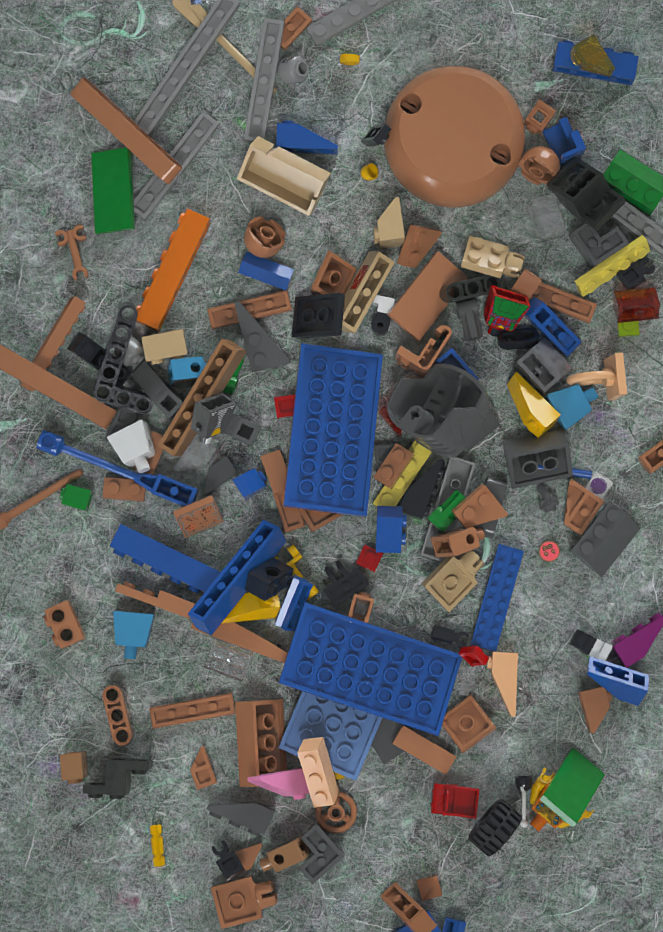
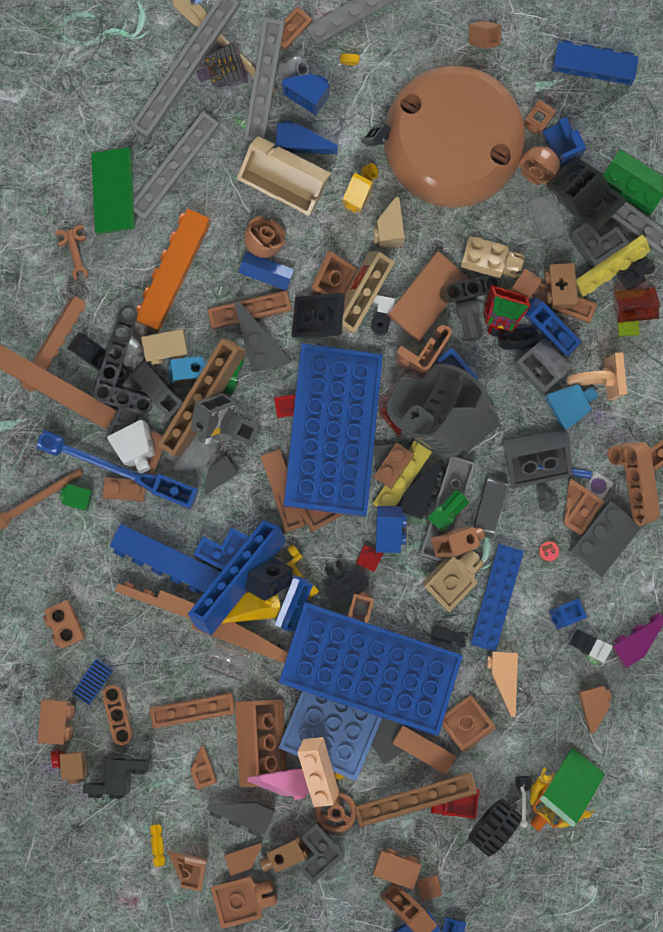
nougat beam [70,77,182,184] -> none
dark azure torso [113,611,155,659] -> none
nougat tile [173,495,224,538] -> none
black plate [212,840,245,881] -> none
blue slope [233,468,267,500] -> none
nougat wing [397,224,442,268] -> none
nougat wing [451,484,508,528] -> none
red plate [459,645,489,666] -> none
yellow slope [507,372,561,438] -> none
clear yellow slope [570,34,615,77] -> none
blue slope [587,656,649,706] -> none
none -> nougat brick [38,699,75,745]
none -> red plate [51,748,64,769]
none -> tile [72,659,114,705]
none -> nougat slope [167,850,208,892]
none -> blue panel [193,527,249,570]
none -> torso [197,42,248,87]
none -> blue slope [281,74,330,116]
none -> yellow slope [343,173,373,213]
none -> medium nougat tile [355,773,478,827]
none -> nougat brick [373,848,422,890]
none -> nougat panel [469,21,501,49]
none -> medium nougat brick [544,263,578,310]
none -> blue bracket [549,598,587,630]
none -> nougat beam [607,442,660,526]

